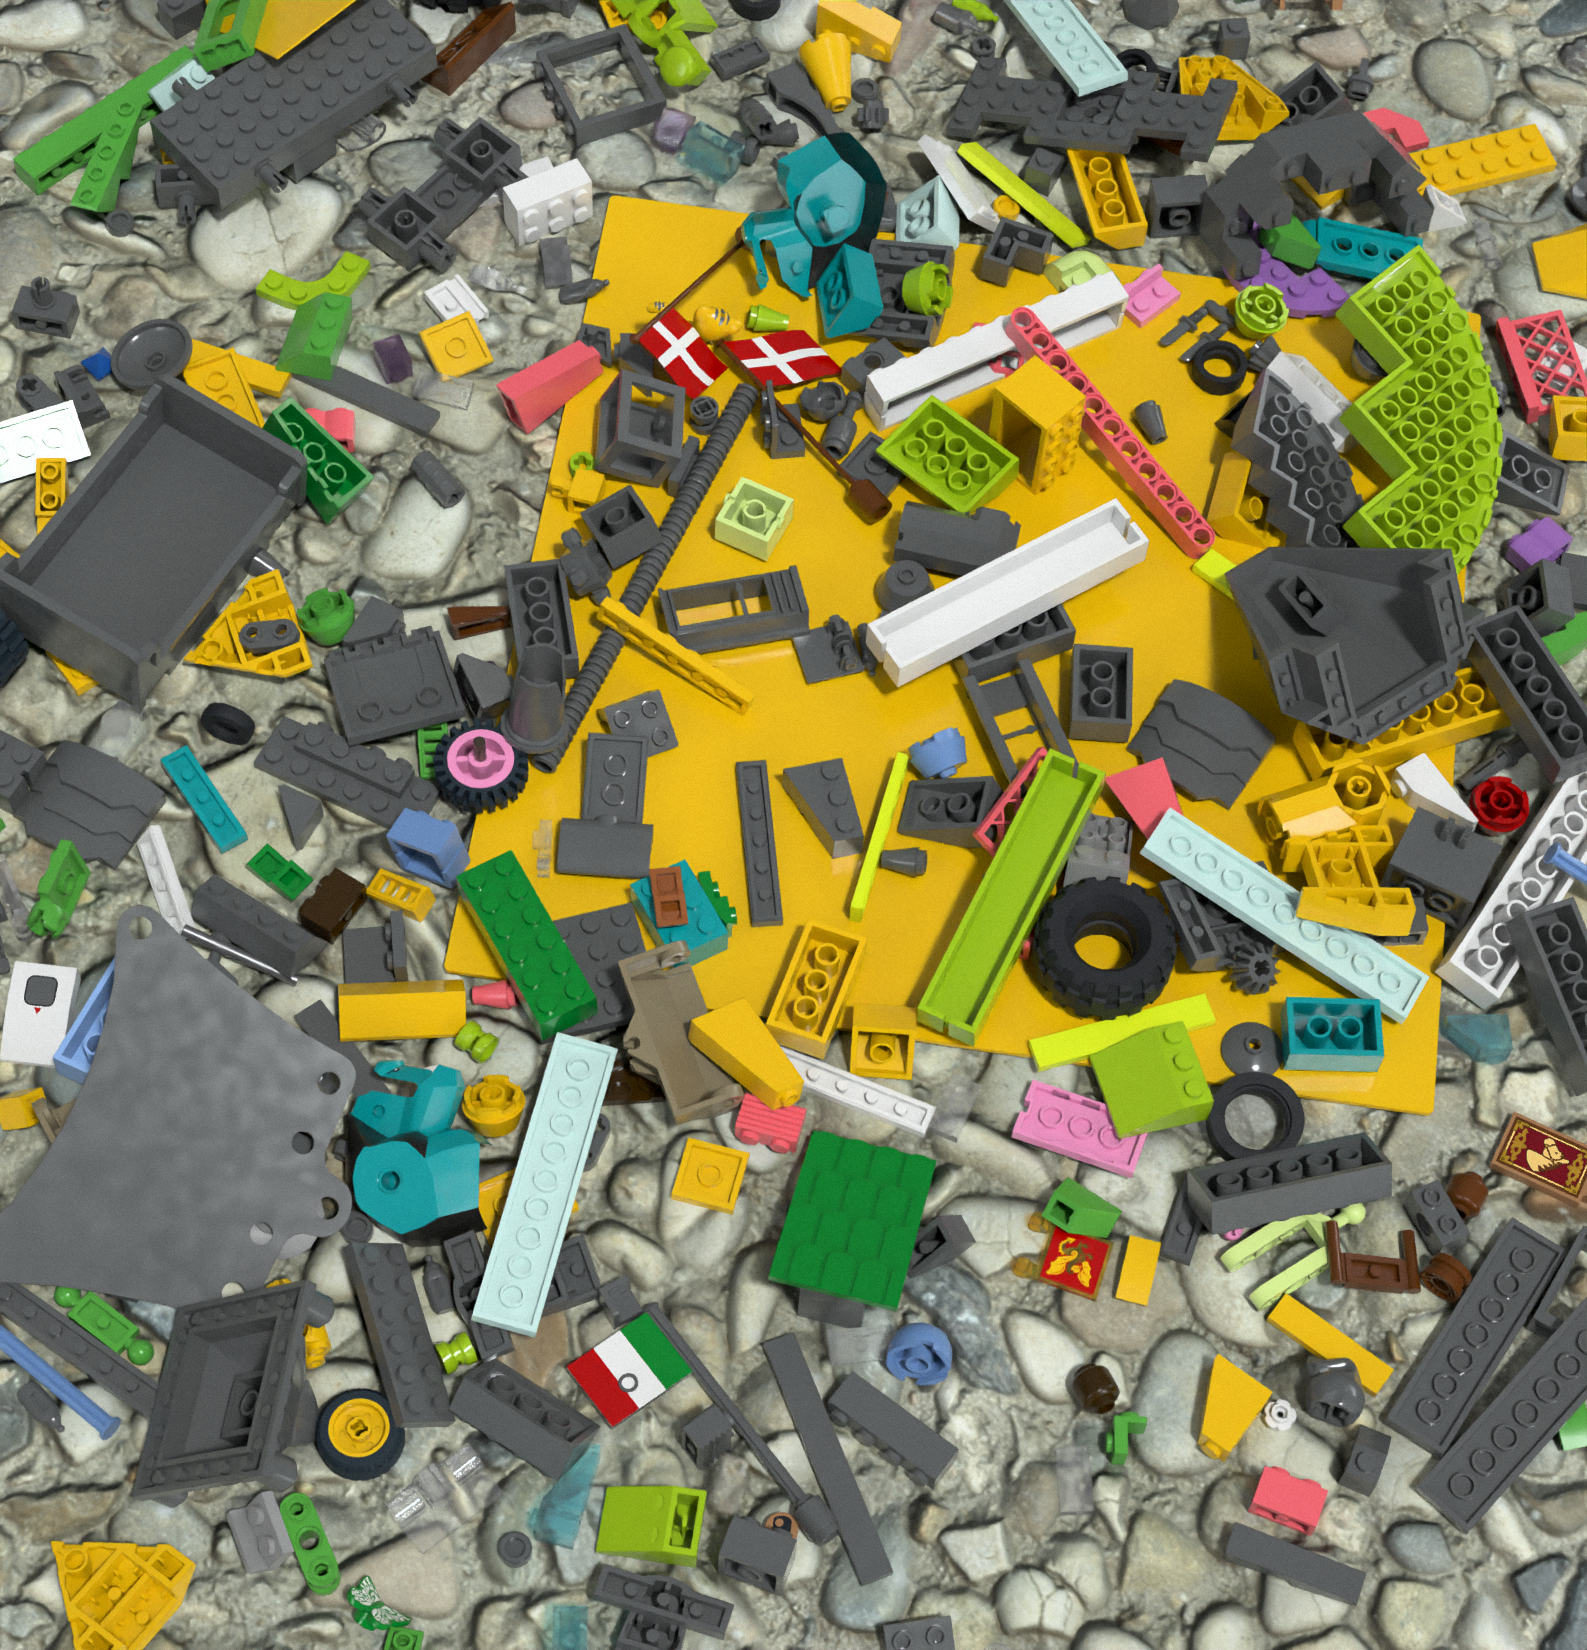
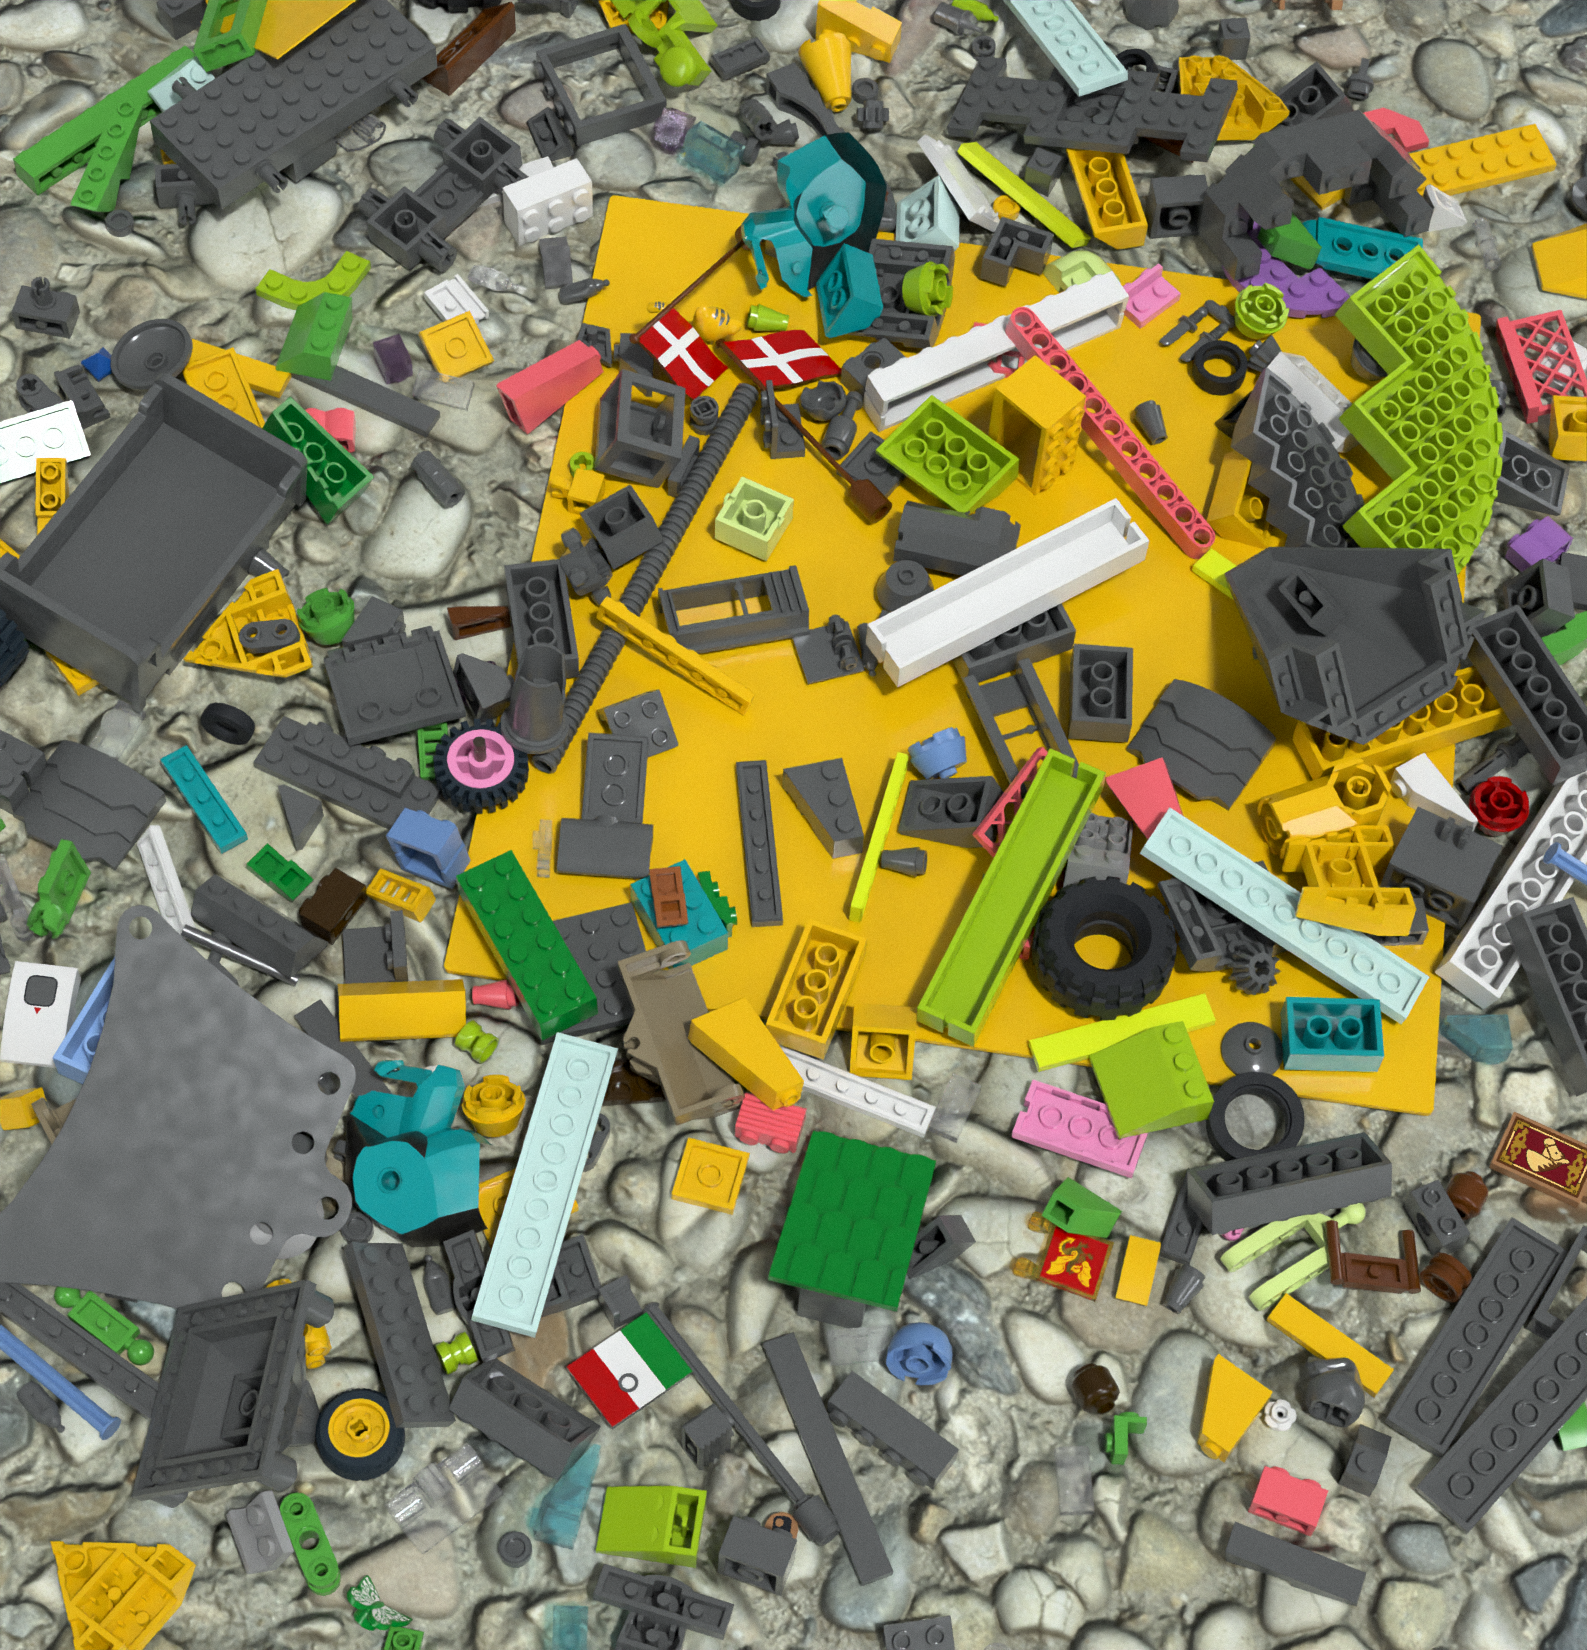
none -> dark grey slope [527,107,575,161]
none -> dark grey cone [1163,1264,1206,1314]

